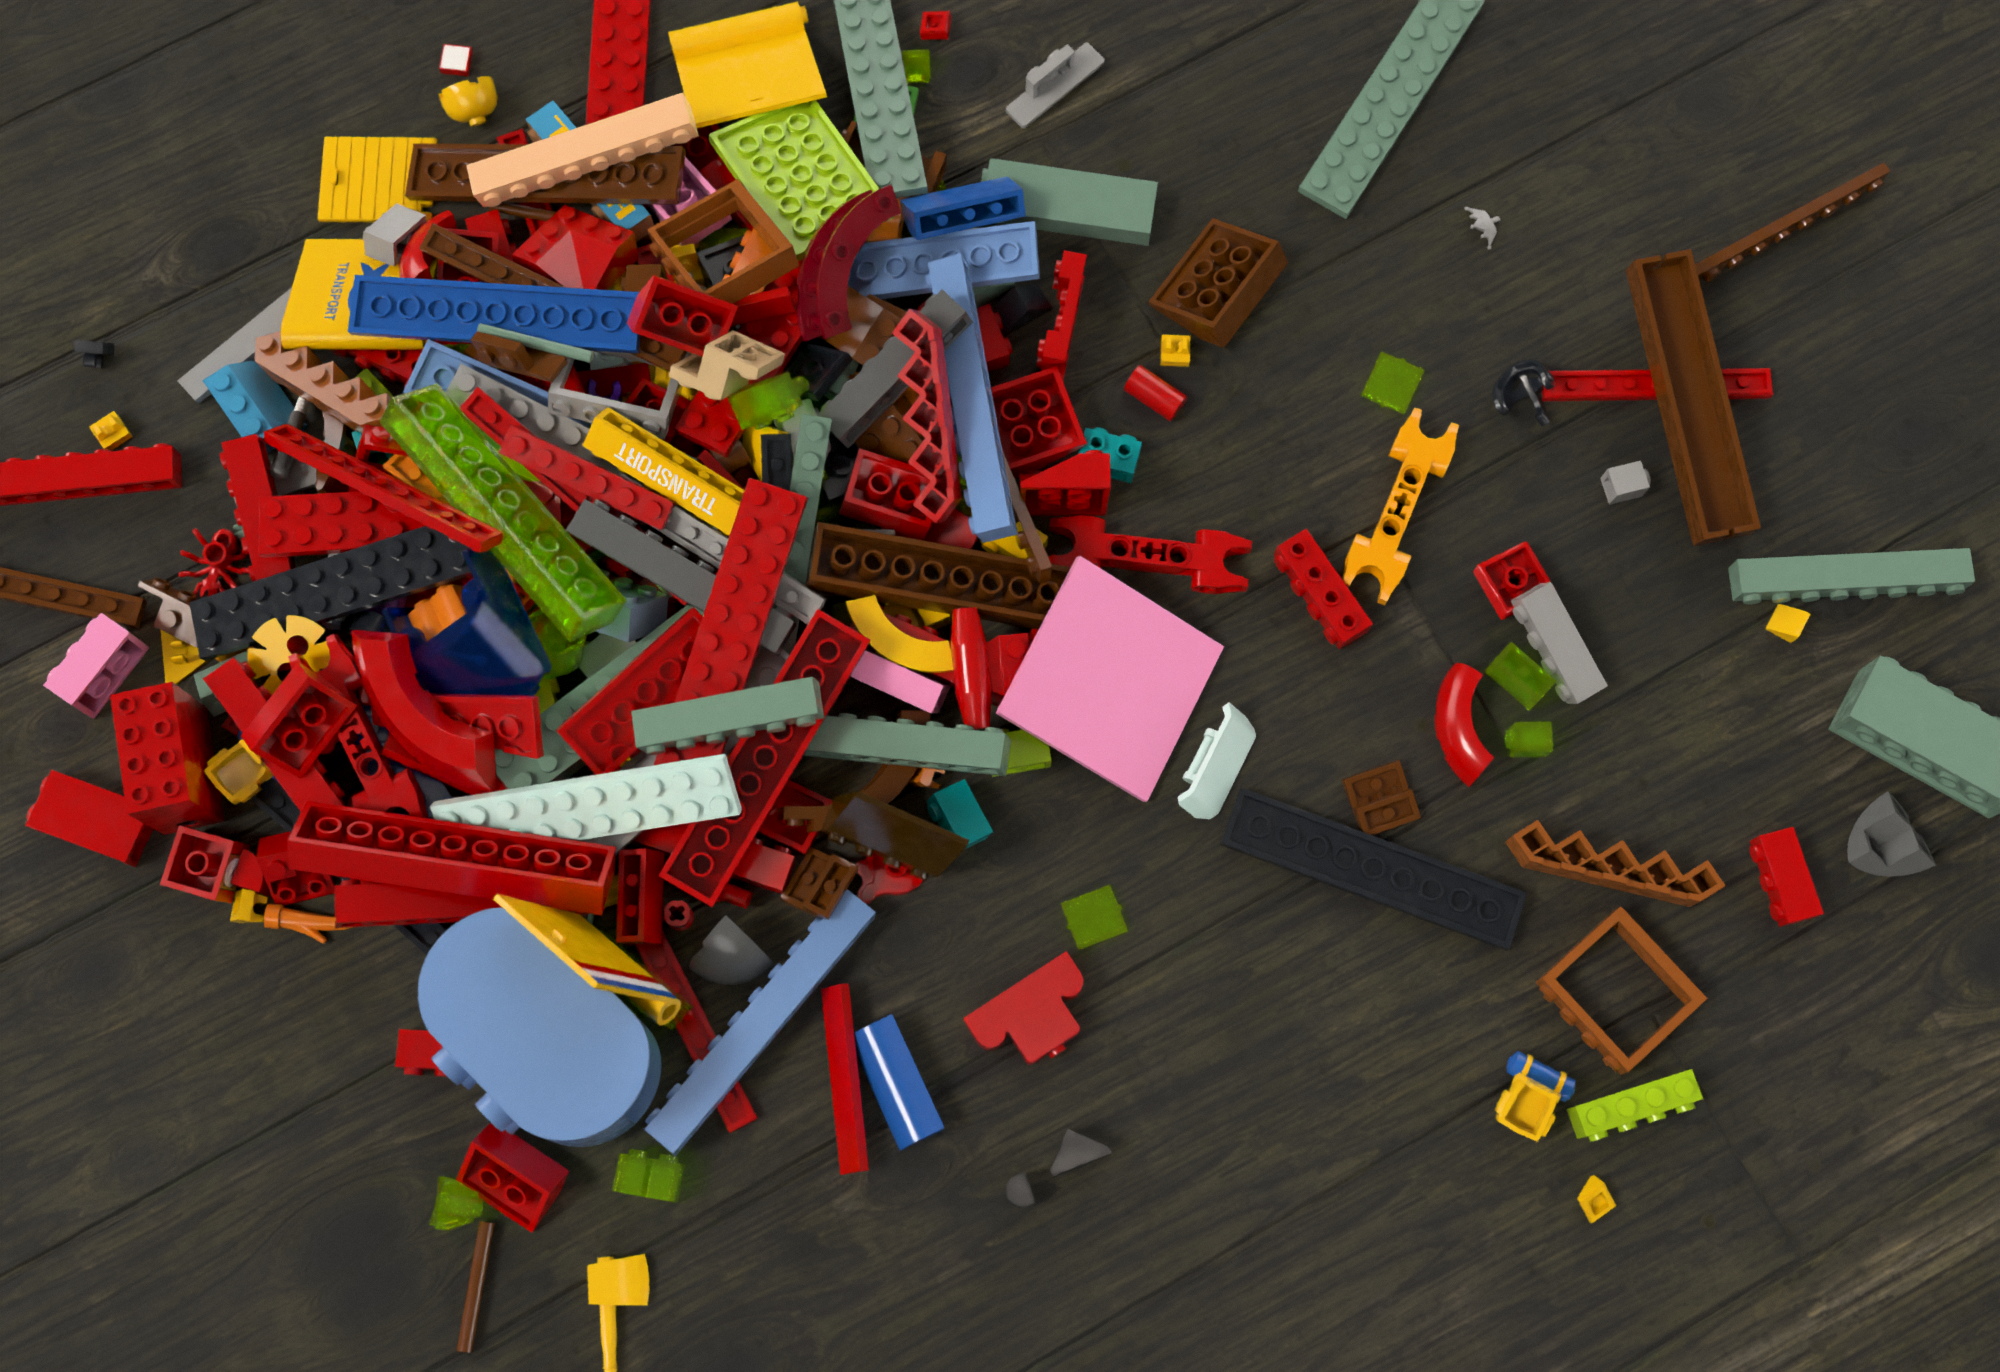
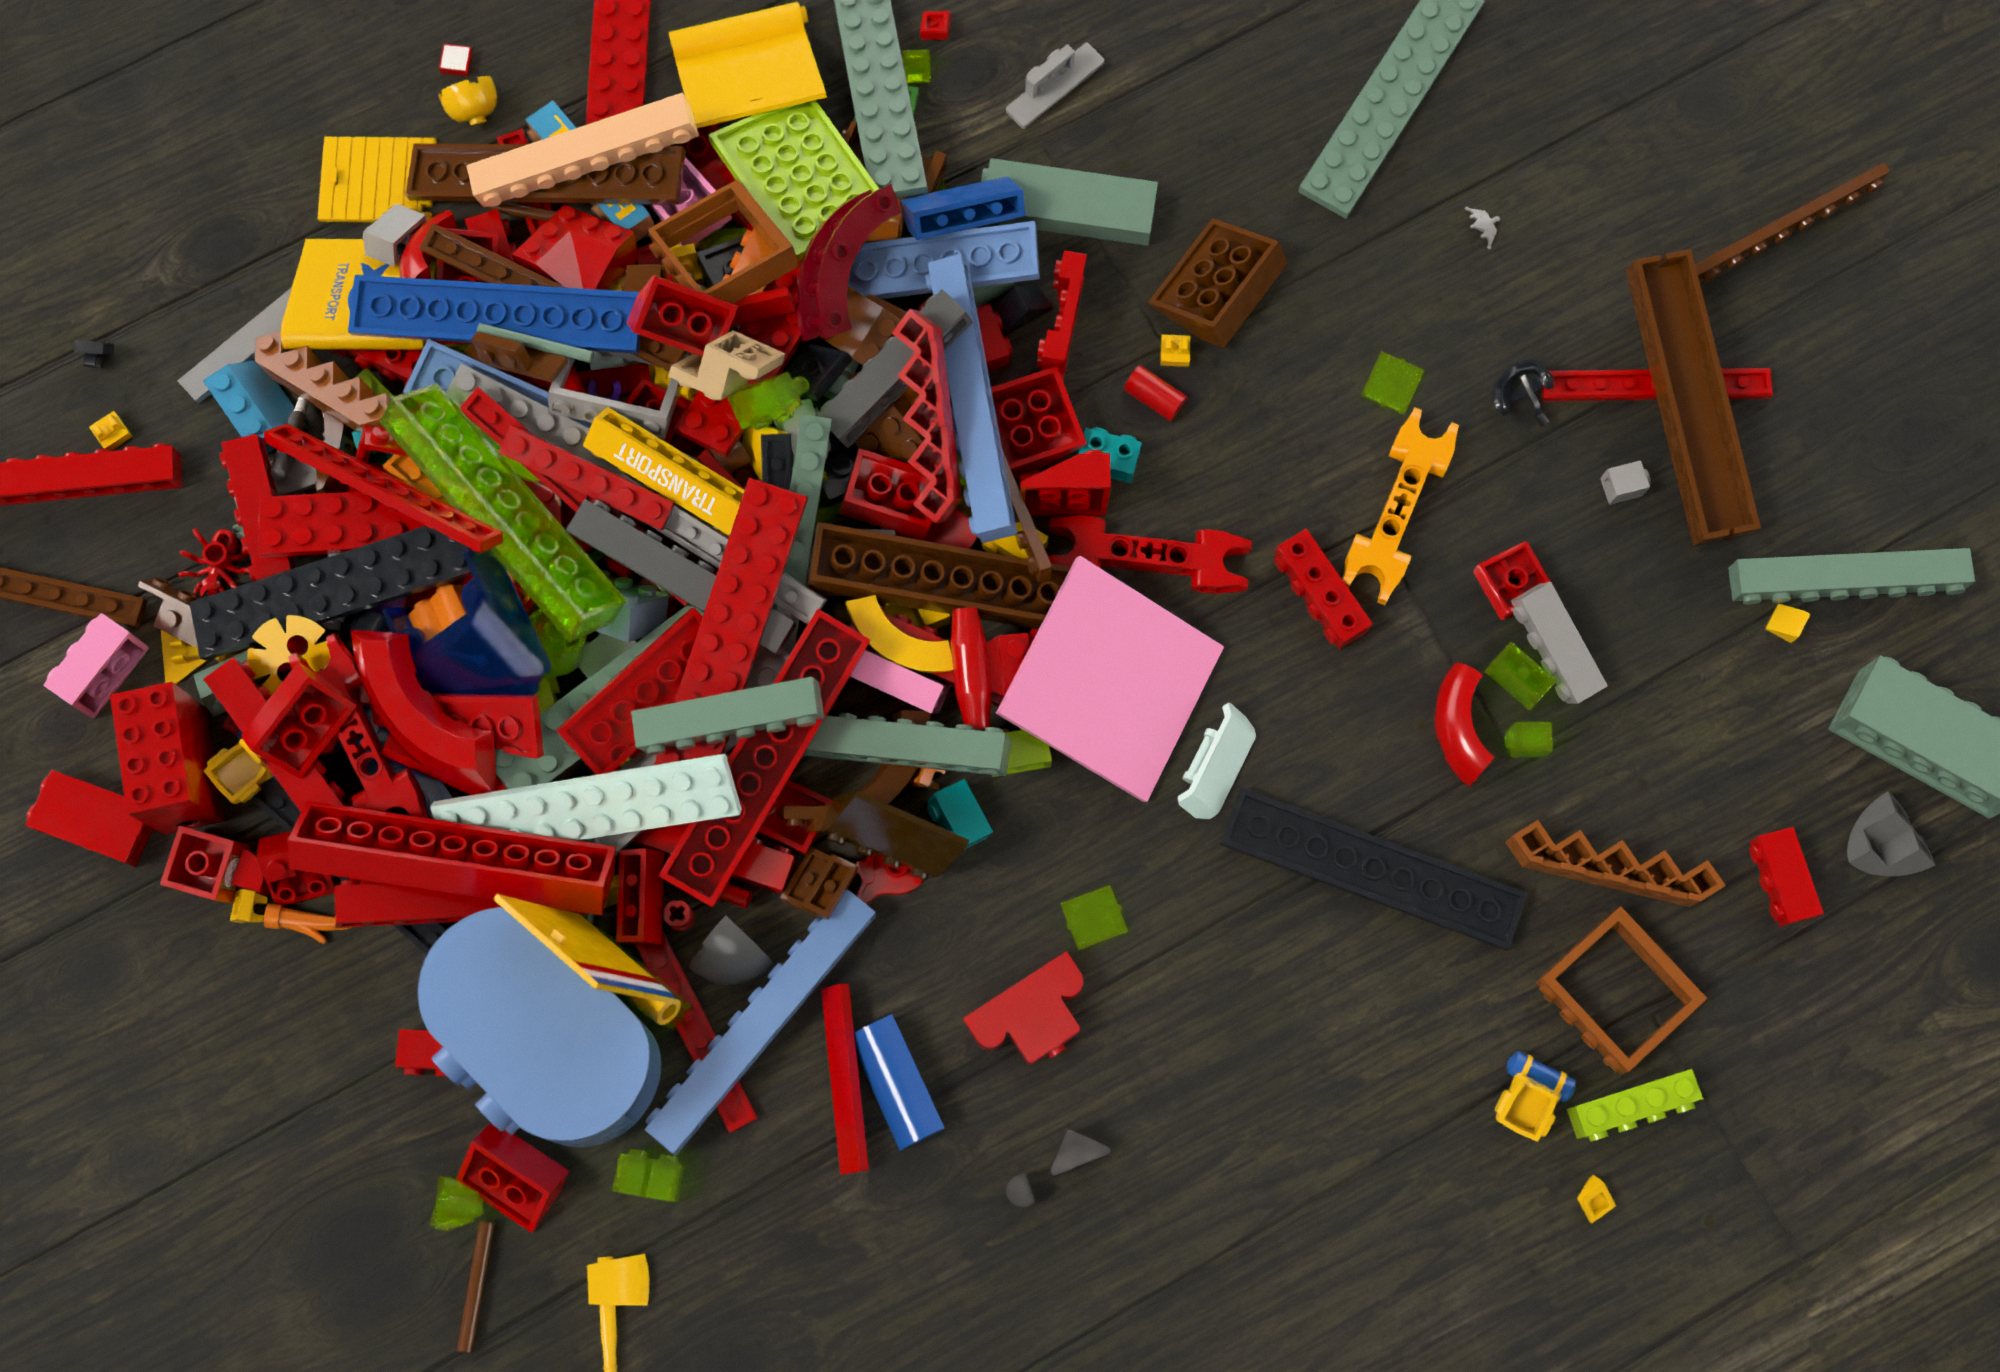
reddish brown slope [1341,760,1421,835] -> none

